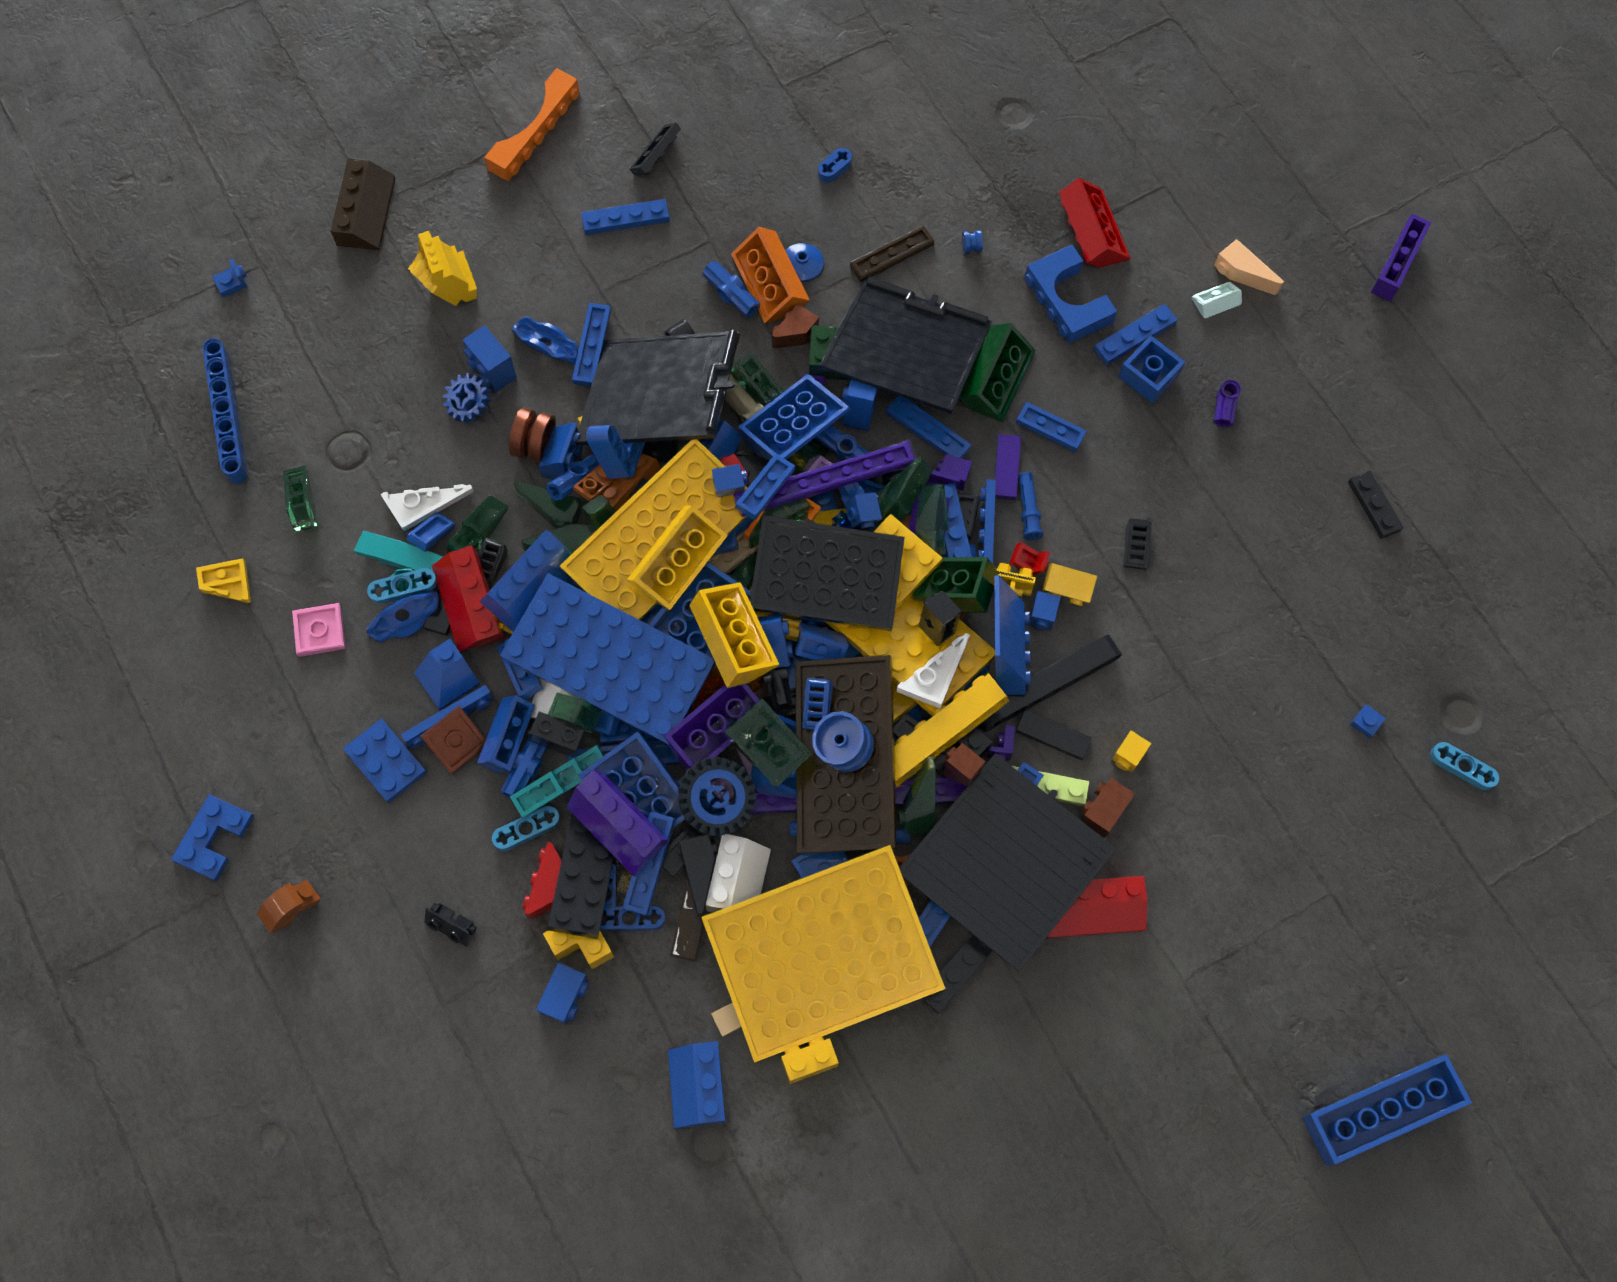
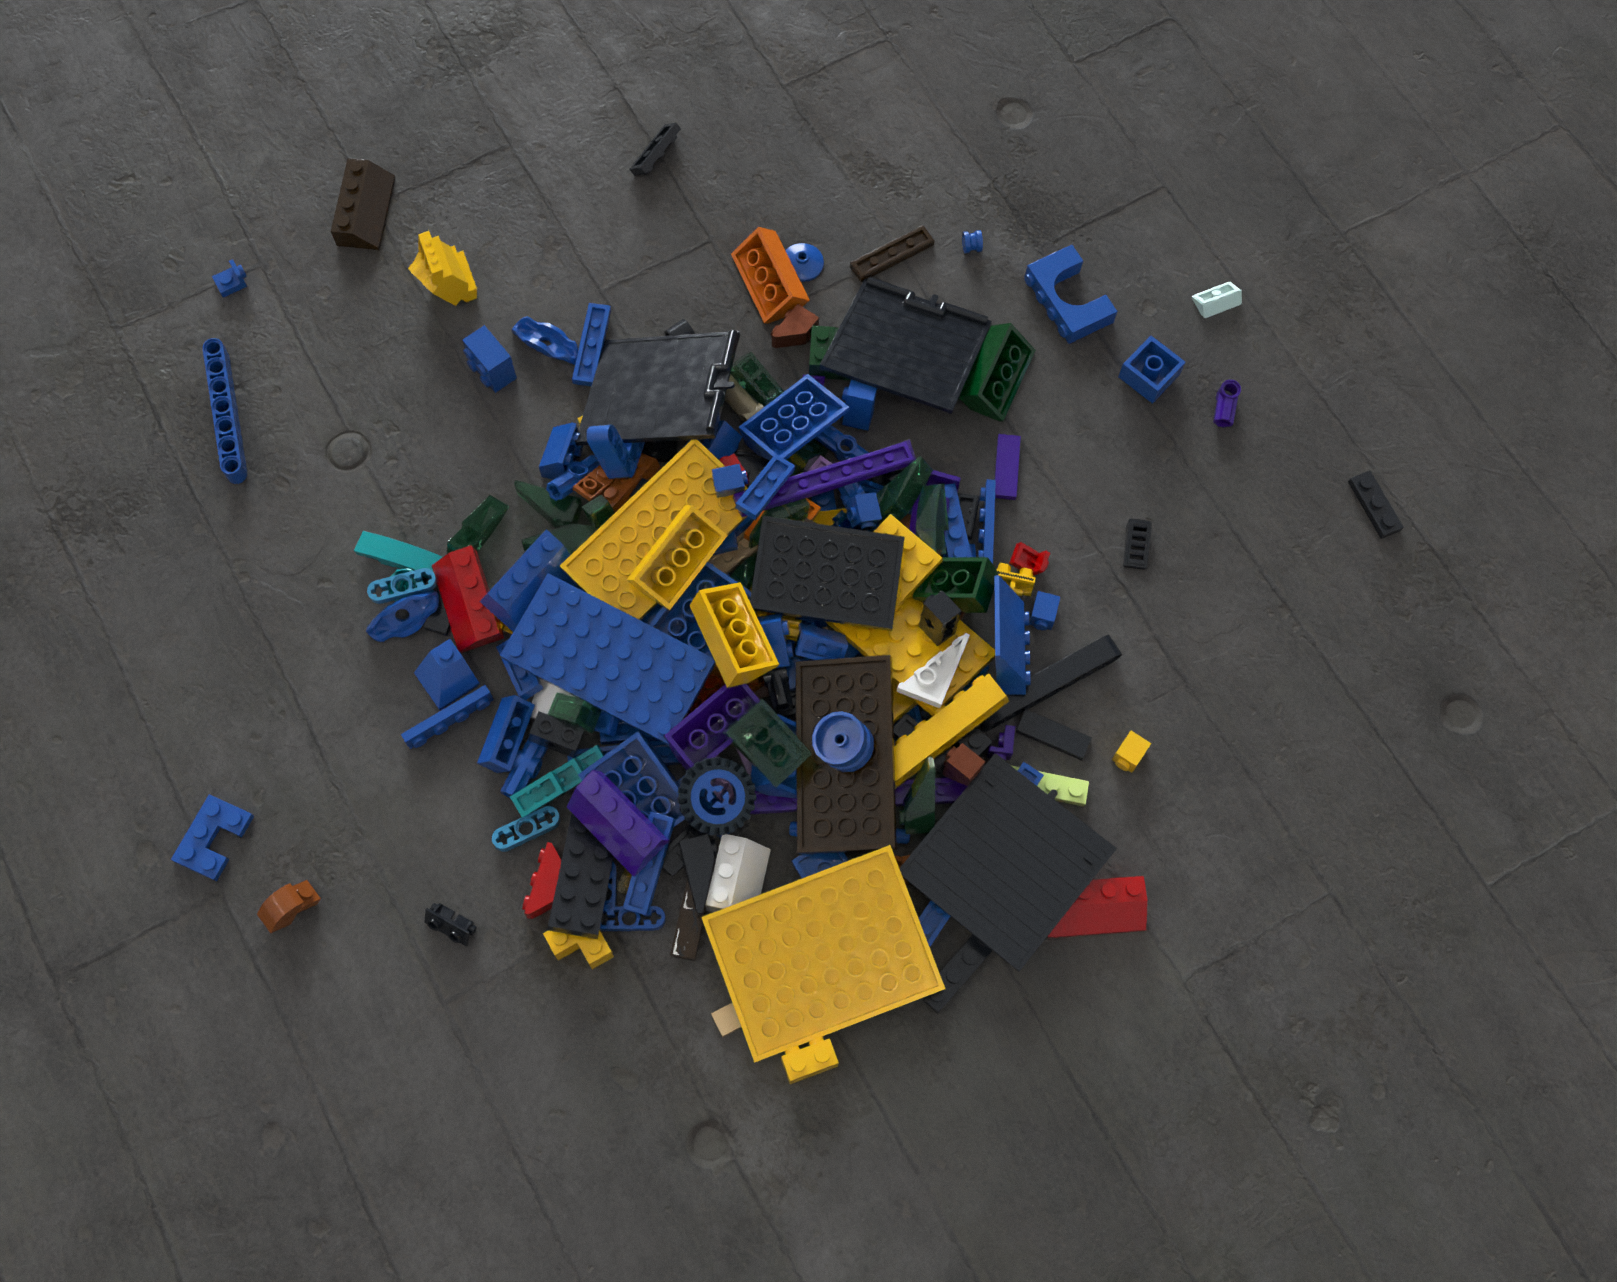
yellow wing [196,558,251,603] -> none
clear green slope [283,465,317,531] -> none
bright pink tile [292,603,346,657] -> none
blue plate [343,718,427,804] -> none
white wing [381,484,474,531] -> none
blue tile [407,512,455,552] -> none
copper tile [420,705,486,774] -> none
blue gear [442,373,492,423] -> none
black slope [478,538,508,591] -> none
orange arch [484,68,580,181] -> none
copper wheel [509,407,556,463] -> none
blue brick [536,963,589,1025] -> none
blue plate [581,199,670,235] -> none
blue slope [668,1041,726,1129] -> none
blue piece [702,261,760,318] -> none
blue slope [802,678,834,730] -> none
blue beam [818,148,852,183] -> none
blue plate [886,396,971,458] -> none
dark purple brick [936,454,972,491] -> none
blue plate [1016,402,1087,452] -> none
blue pin [1018,472,1044,541] -> none
yellow brick [1042,563,1097,606] -> none
red slope [1059,178,1131,268] -> none
copper brick [1081,777,1135,838] -> none
blue plate [1093,304,1178,366] -> none
light nougat slope [1214,239,1284,295] -> none
blue brick [1302,1054,1472,1166] -> none
blue plate [1351,704,1386,738] -> none
dark purple brick [1371,213,1432,302] -> none
dark azure beam [1430,742,1499,790] -> none

